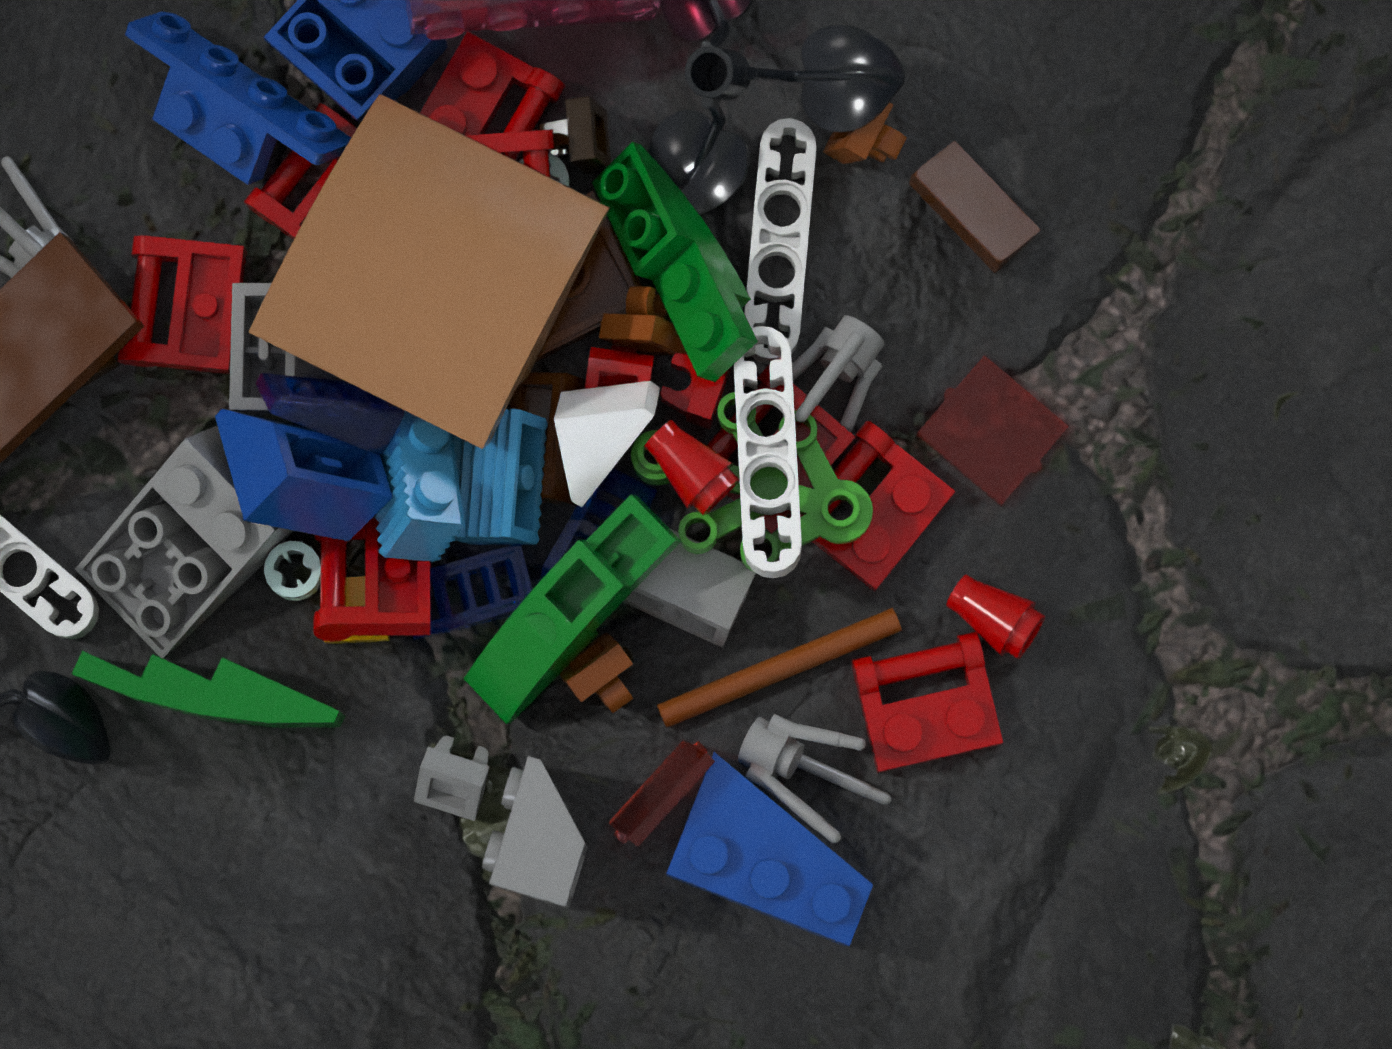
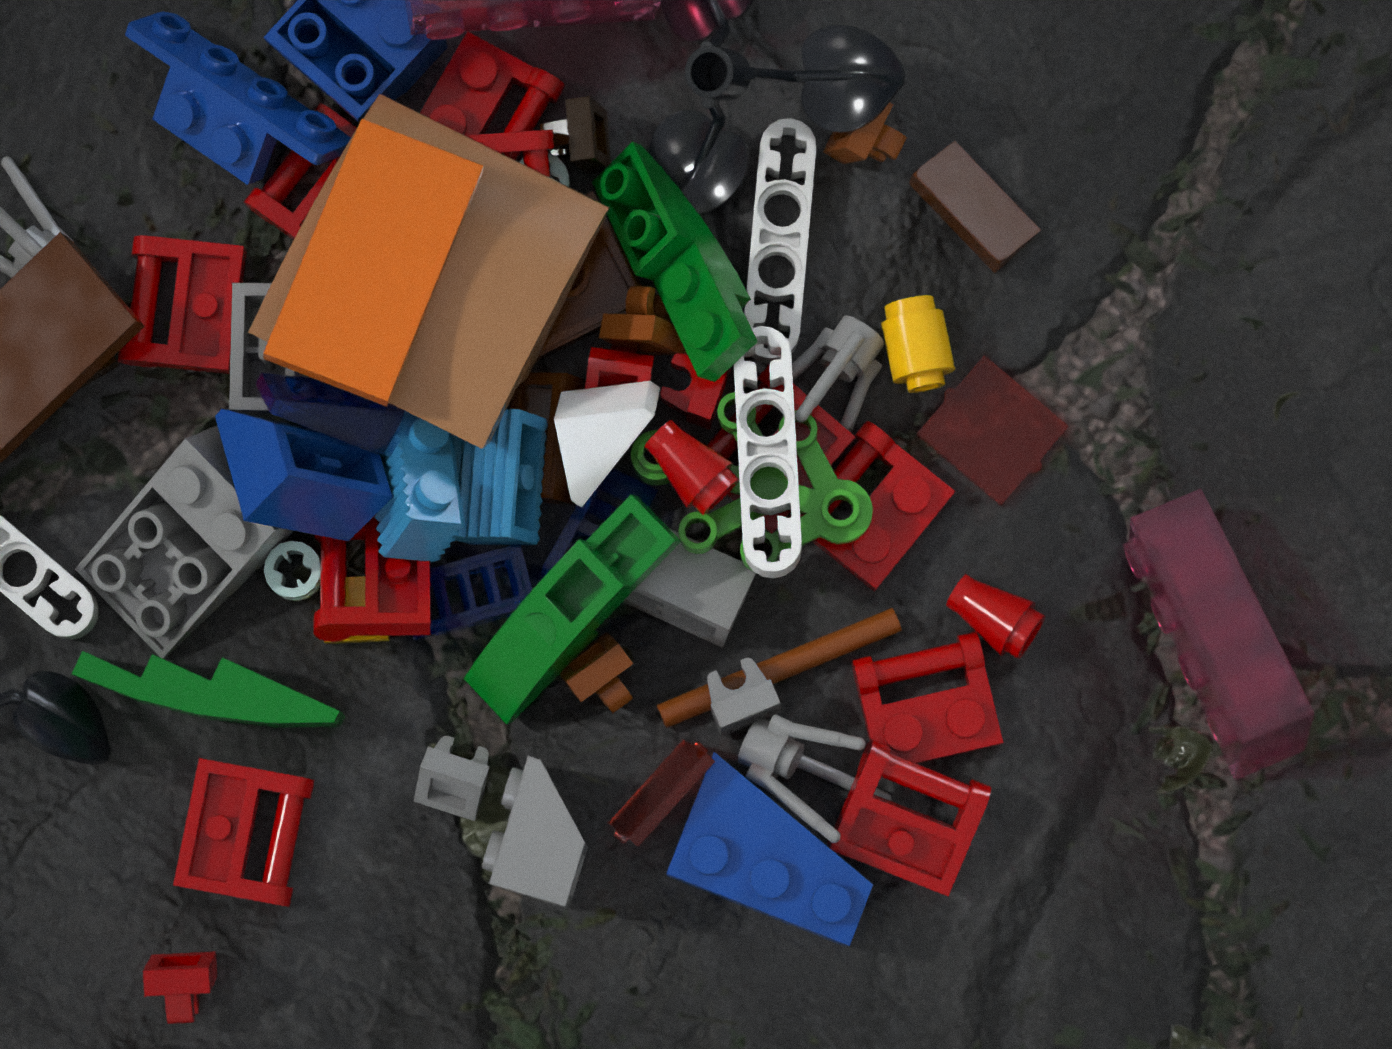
none -> red tile [143,951,218,1024]
none -> red plate [173,758,315,907]
none -> orange tile [263,118,484,407]
none -> light grey tile [707,658,781,737]
none -> red plate [827,739,991,896]
none -> yellow brick [881,295,955,393]
none -> clear pink wedge [1123,488,1314,780]

